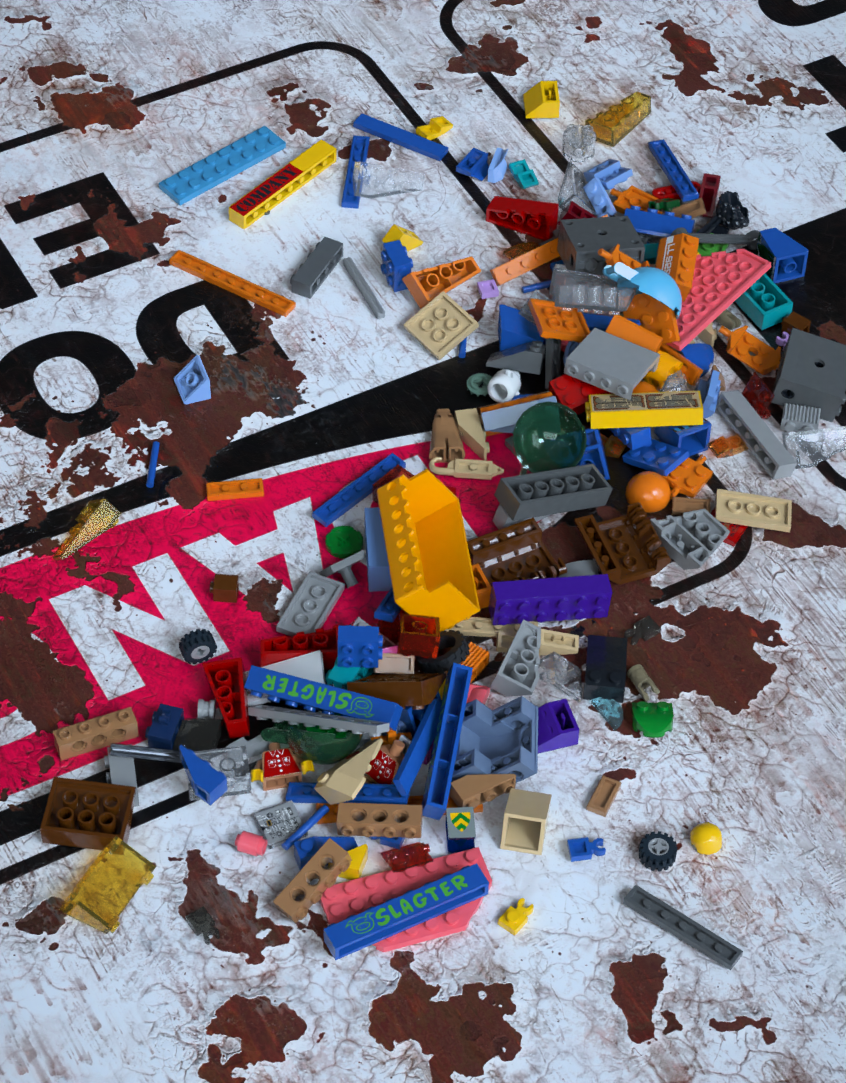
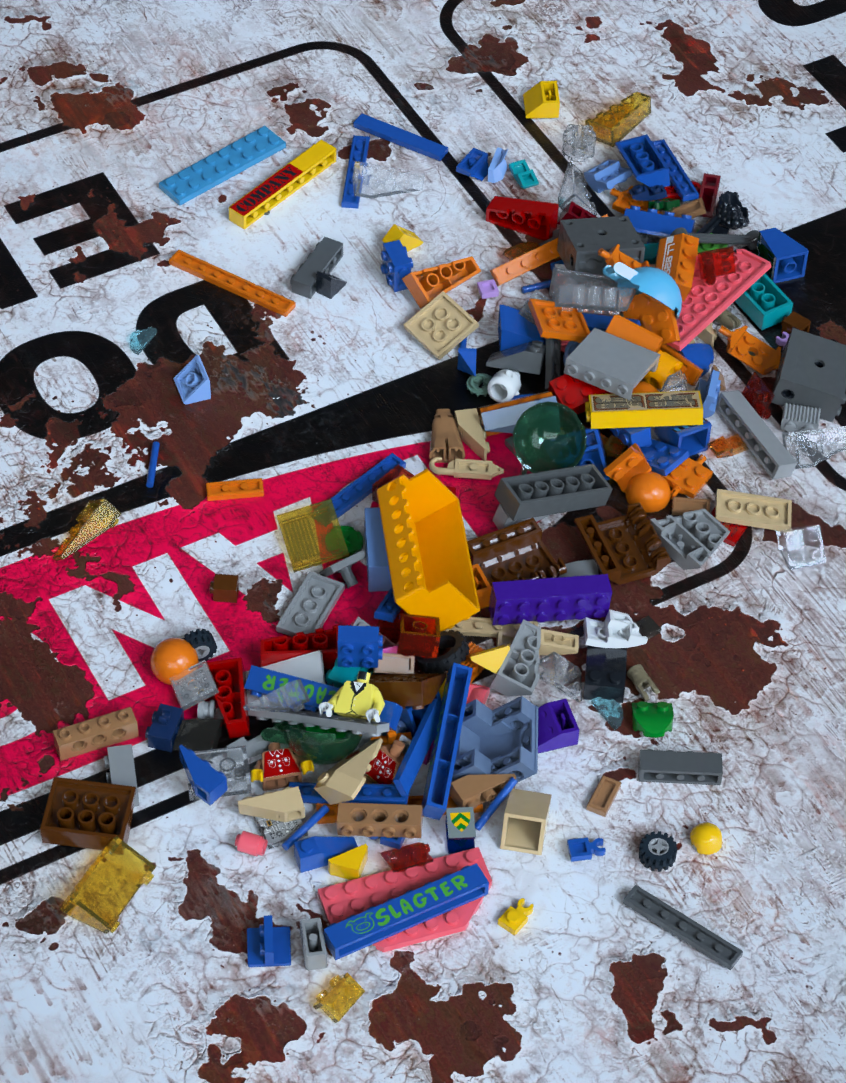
black axle [109,743,210,763] -> none
clear smoke plate [185,906,220,945] -> none
medium nougat brick [273,838,352,924] -> none
light grey axle [343,257,385,319] -> none
yellow slope [415,116,453,140] -> none
light blue plate [583,177,617,217] -> none
none -> clear light blue tile [129,327,157,355]
none -> orange piece [150,638,199,685]
none -> clear tile [169,660,219,711]
none -> tan slope [238,786,305,822]
none -> clear slope [243,679,310,713]
none -> blue bracket [247,915,291,967]
none -> clear yellow piece [277,499,349,572]
none -> light grey brick [300,918,327,971]
none -> clear yellow bracket [313,972,365,1023]
none -> black slope [316,271,347,299]
none -> light yellow torso [319,671,385,723]
none -> blue slope [457,348,477,377]
none -> yellow slope [470,643,510,674]
none -> blue bar [475,777,518,831]
none -> white slope [583,609,648,648]
none -> orange bracket [603,443,652,493]
none -> blue slope [615,134,670,188]
none -> dark blue slope [628,185,668,201]
none -> dark grey brick [638,749,723,786]
none -> clear red hinge [697,246,736,285]
none -> clear slope [776,525,826,570]

